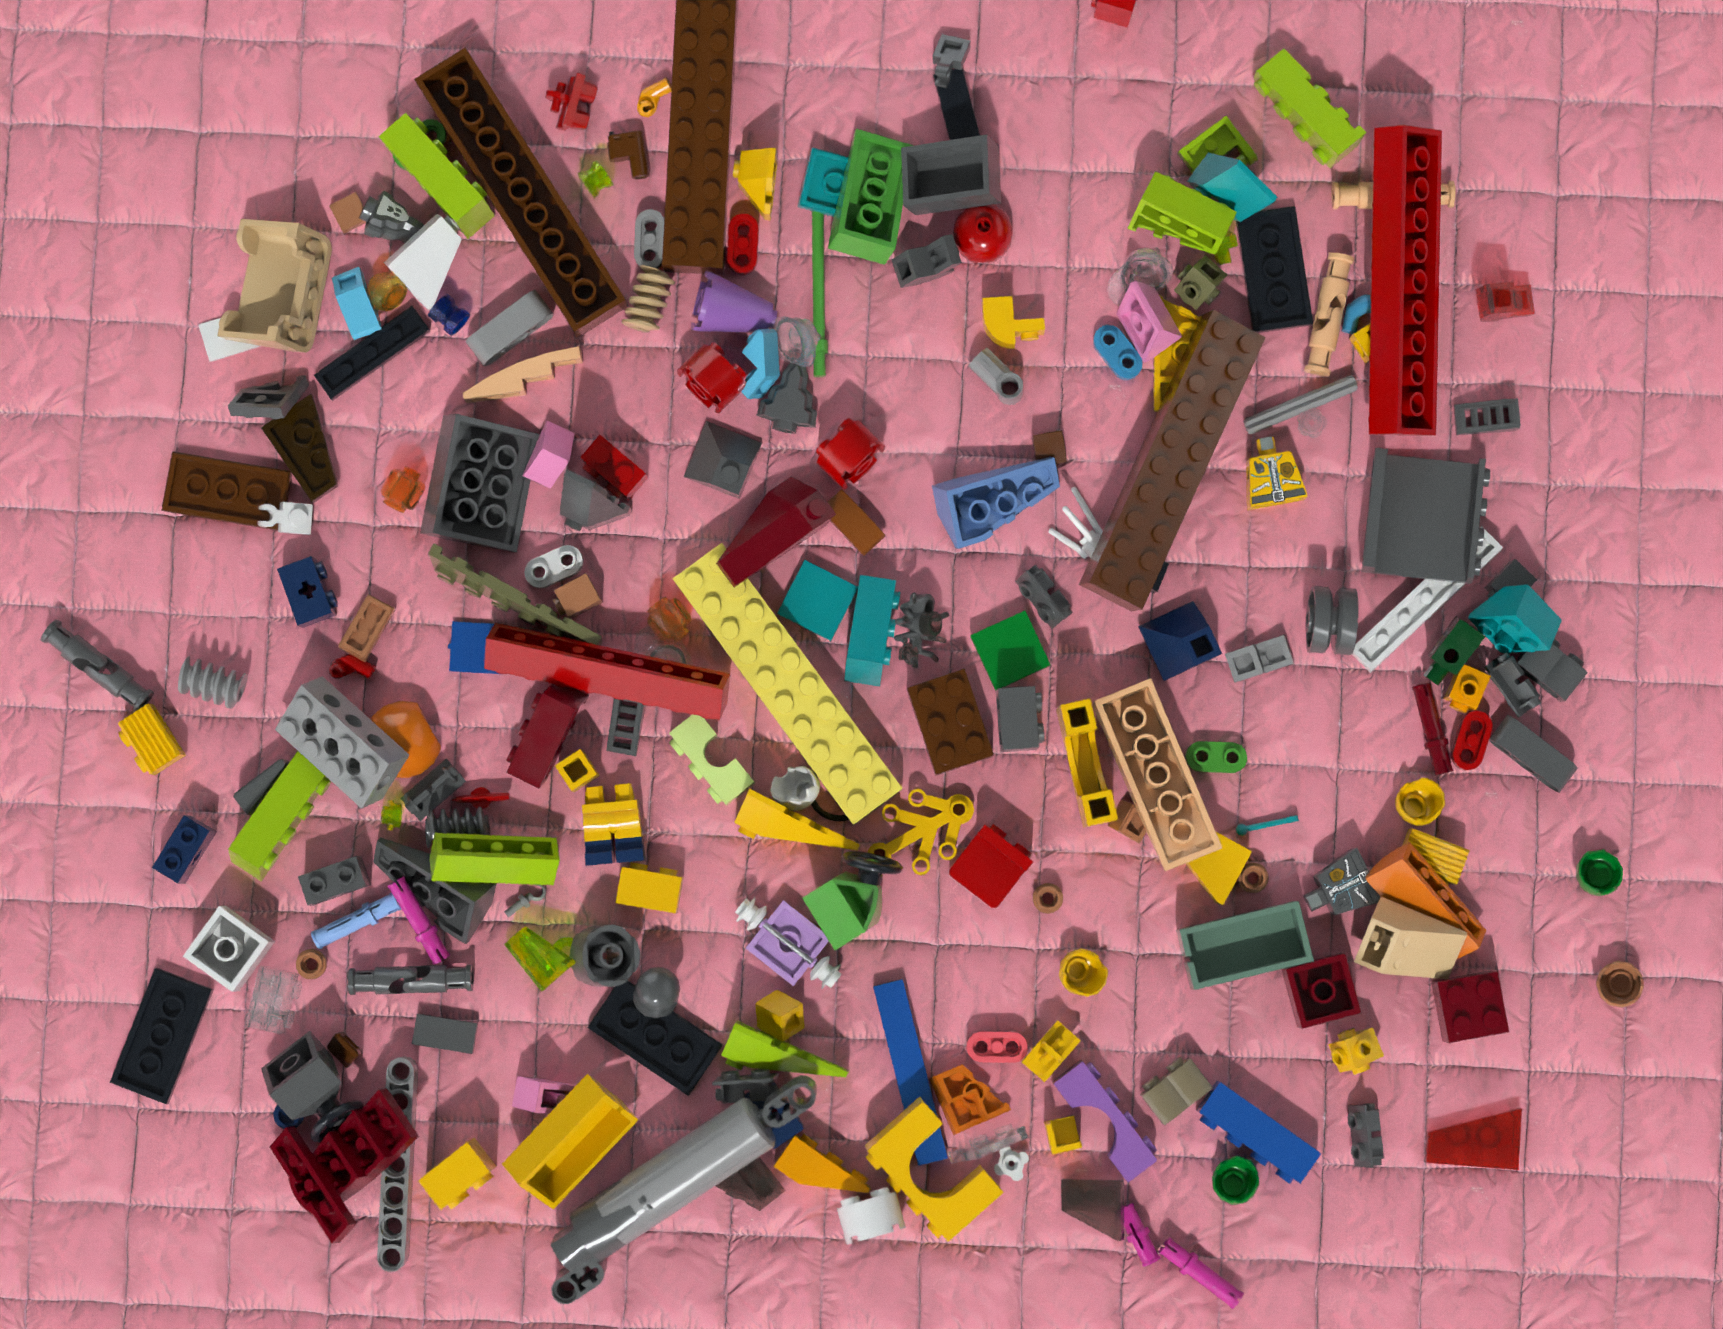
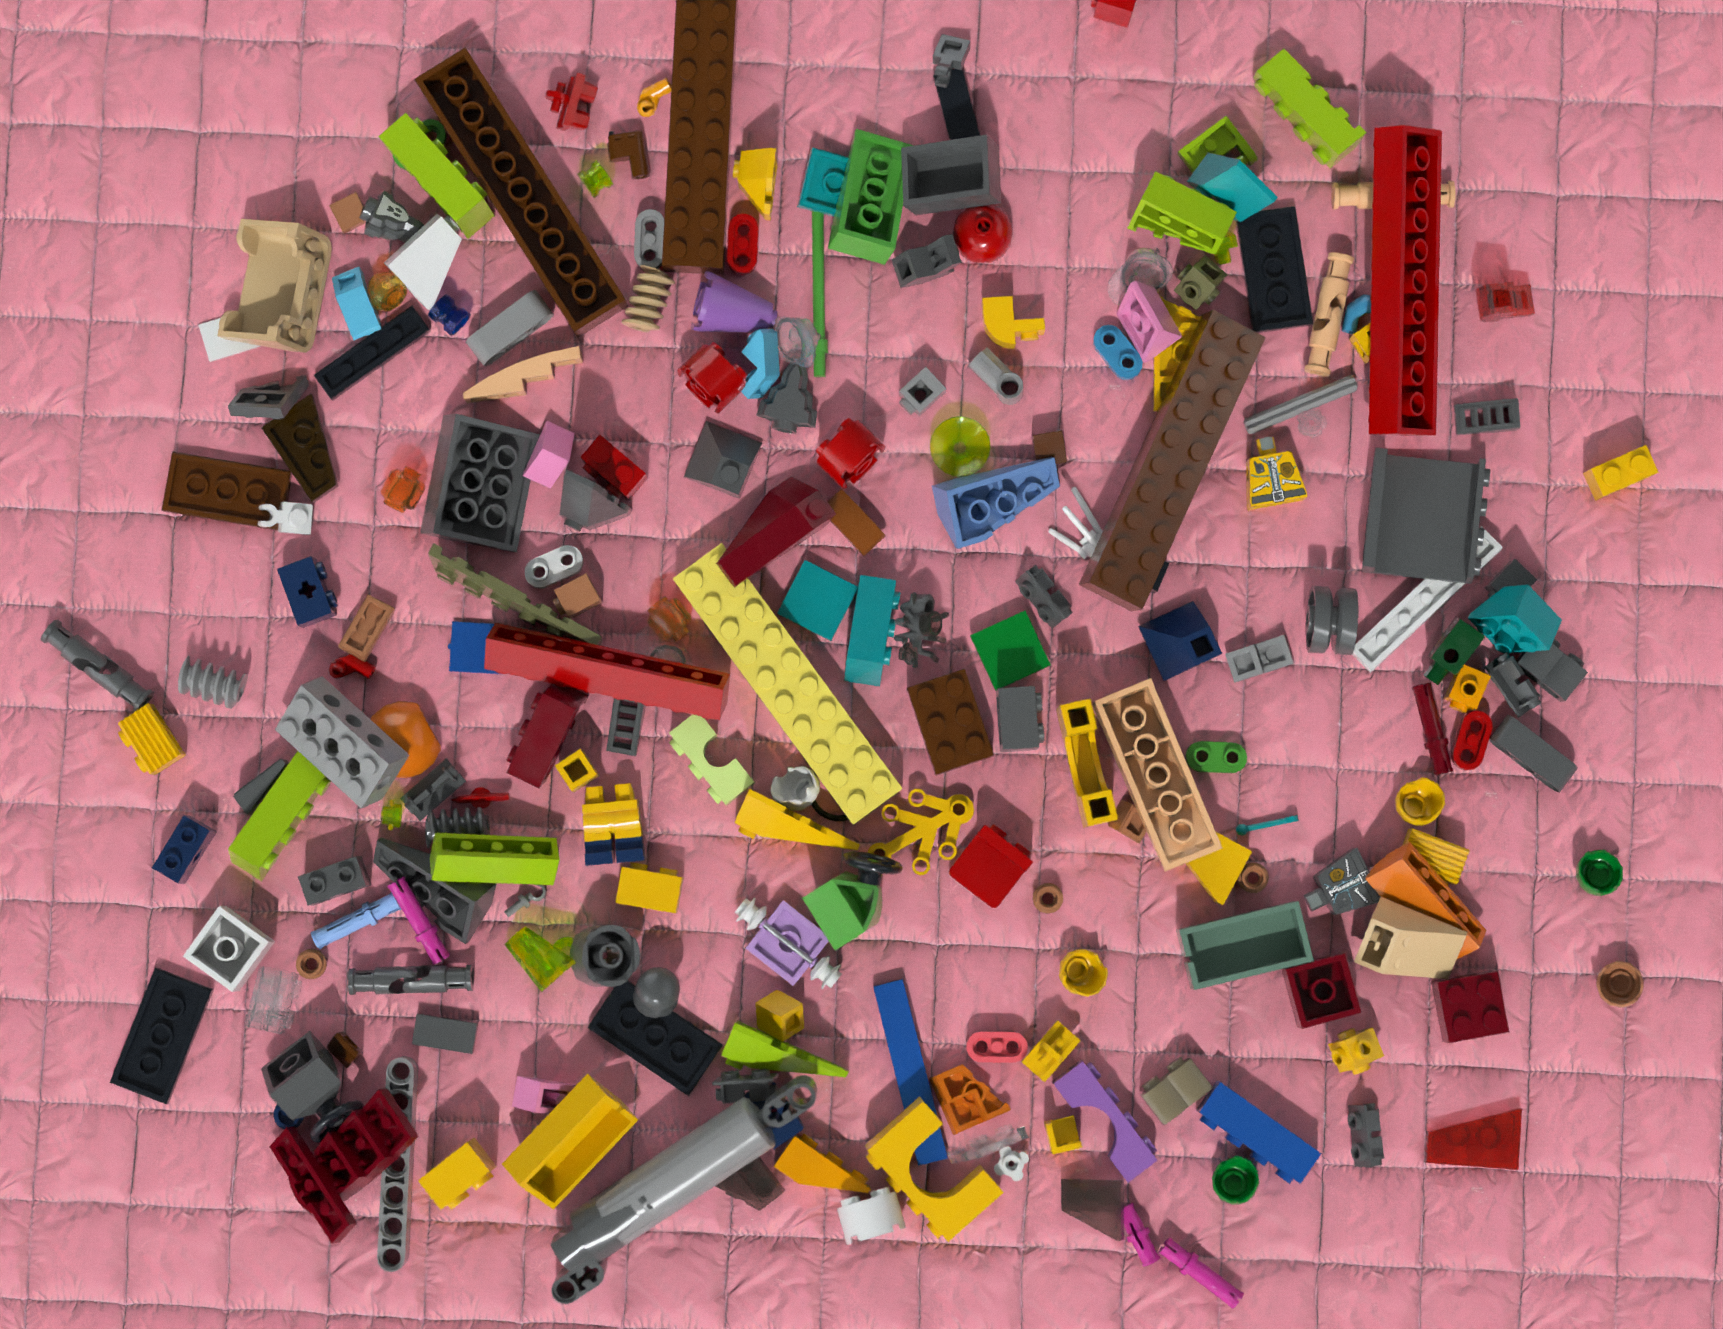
none -> light grey brick [899,367,946,416]
none -> clear neon green dish [930,416,990,477]
none -> yellow brick [1583,445,1659,501]

